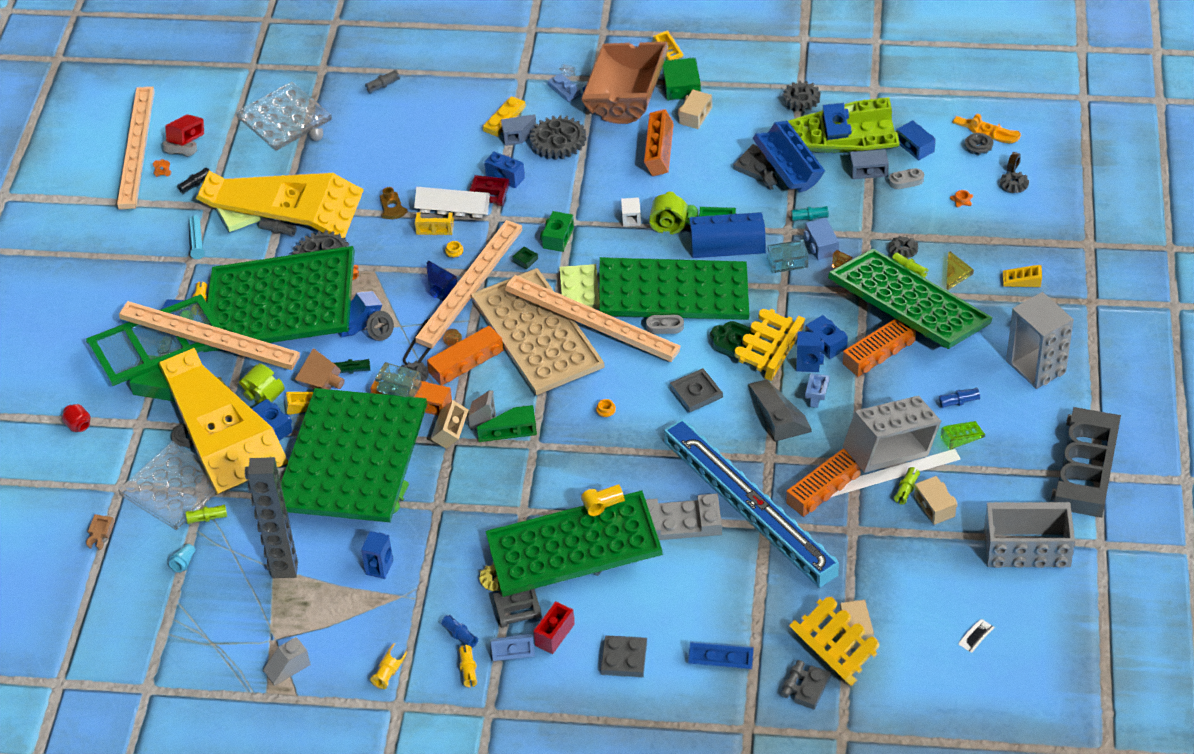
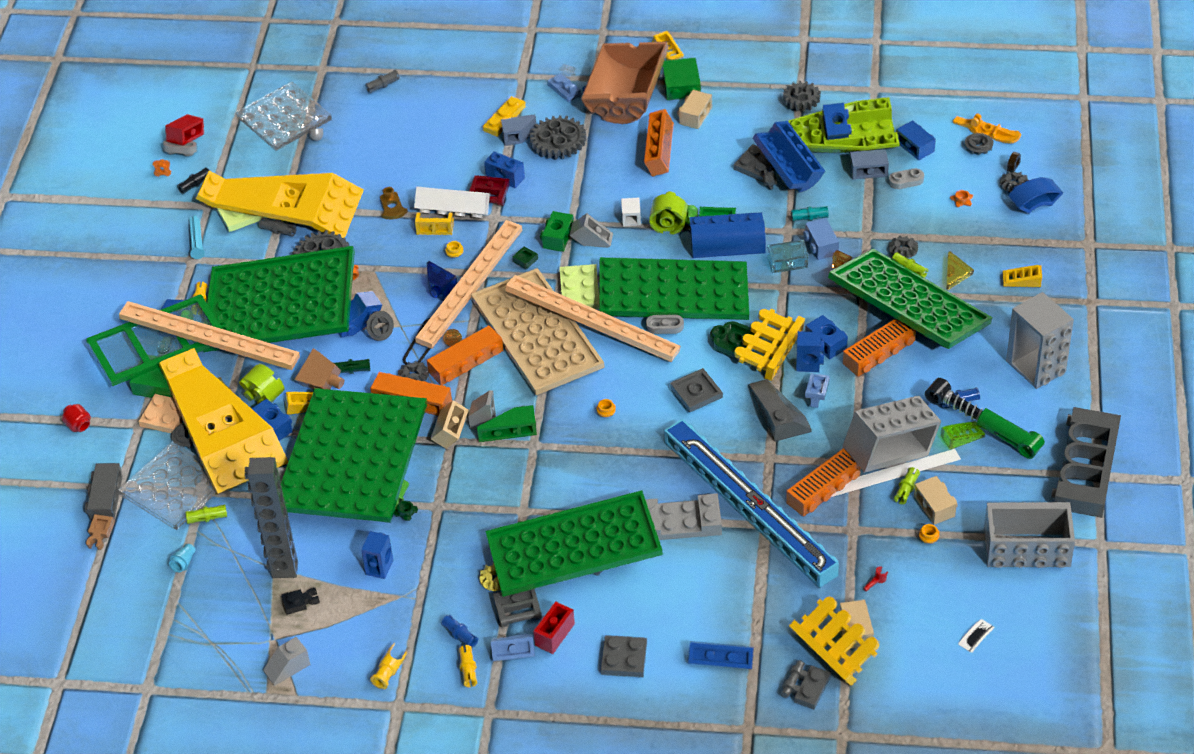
light nougat plate [117,87,155,209] -> none
clear light blue brick [375,362,422,398] -> none
yellow piece [581,484,625,516] -> none
none -> dark grey brick [85,463,123,522]
none -> light nougat plate [139,394,183,434]
none -> black plate [281,587,320,615]
none -> dark green plate [394,501,418,521]
none -> light grey slope [570,213,613,248]
none -> red hand [863,566,888,592]
none -> light orange plate [919,524,940,543]
none -> piece [925,378,1045,459]
none -> blue brick [1008,177,1063,214]

